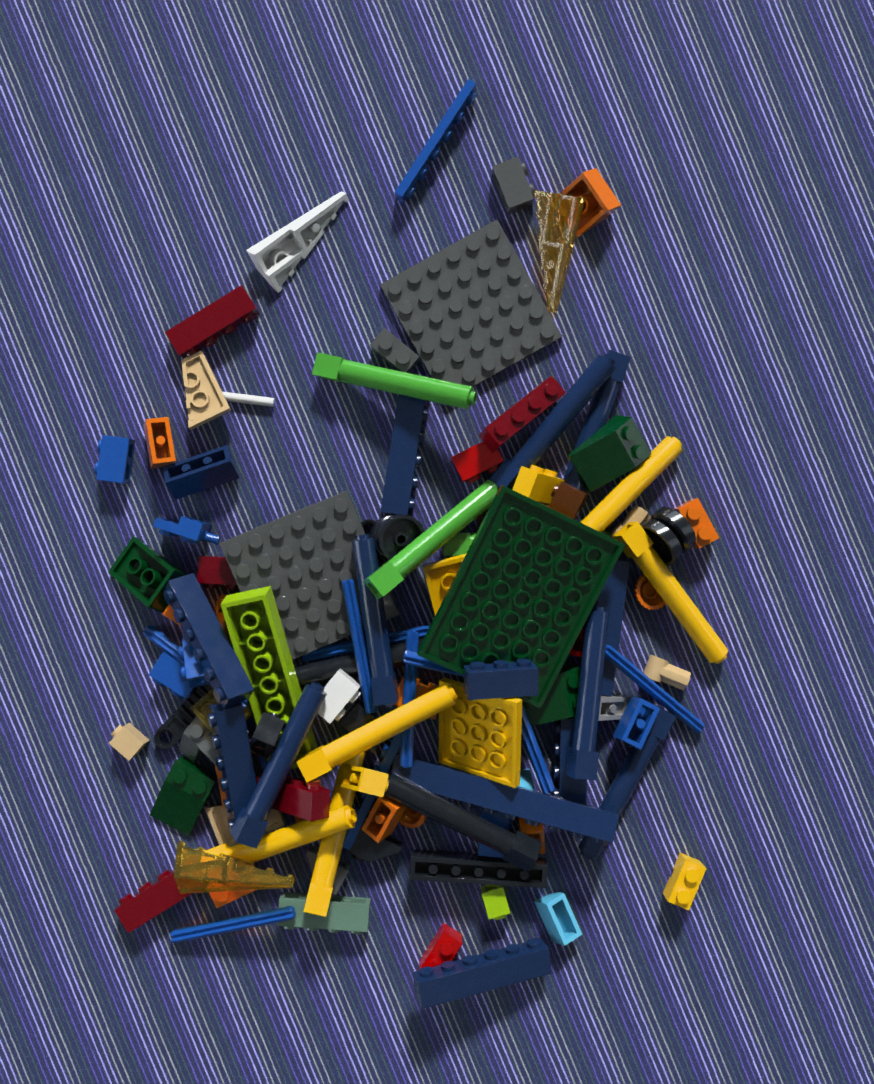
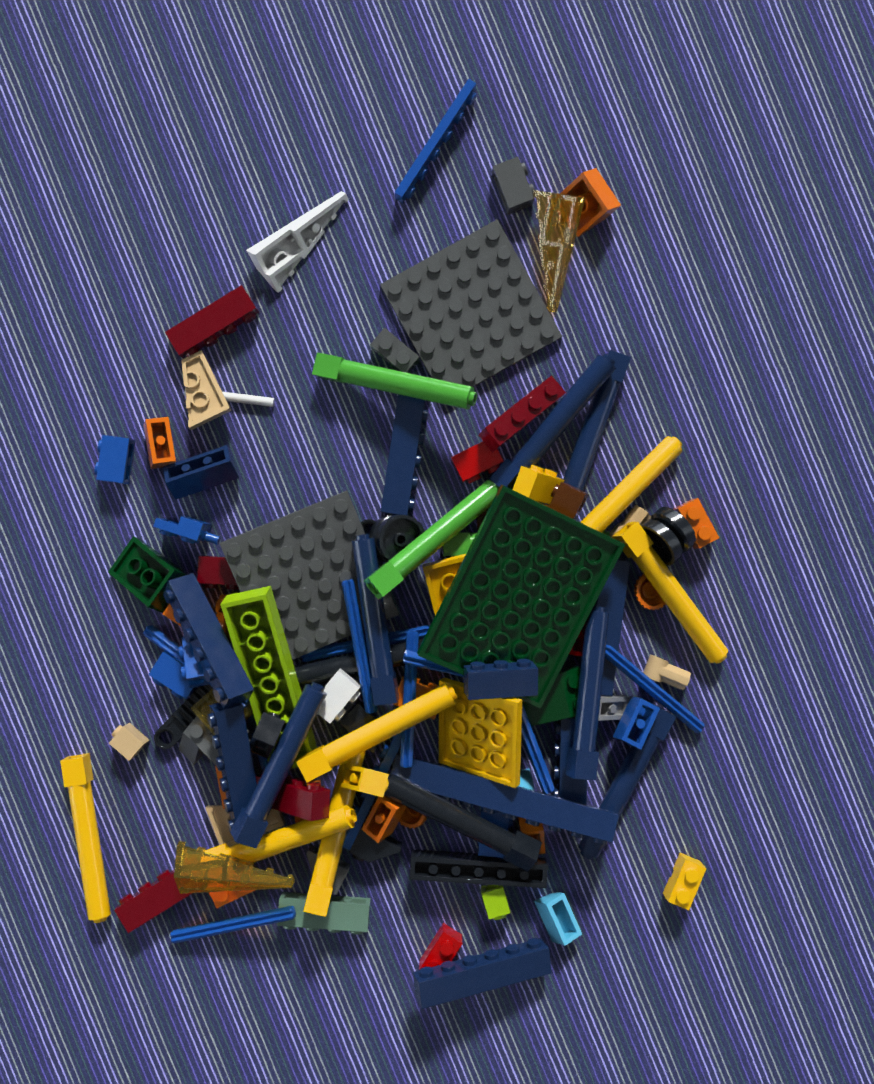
dark green slope [150,755,218,836] -> none
dark green slope [568,415,652,492] -> none
none -> yellow brick [60,753,111,923]

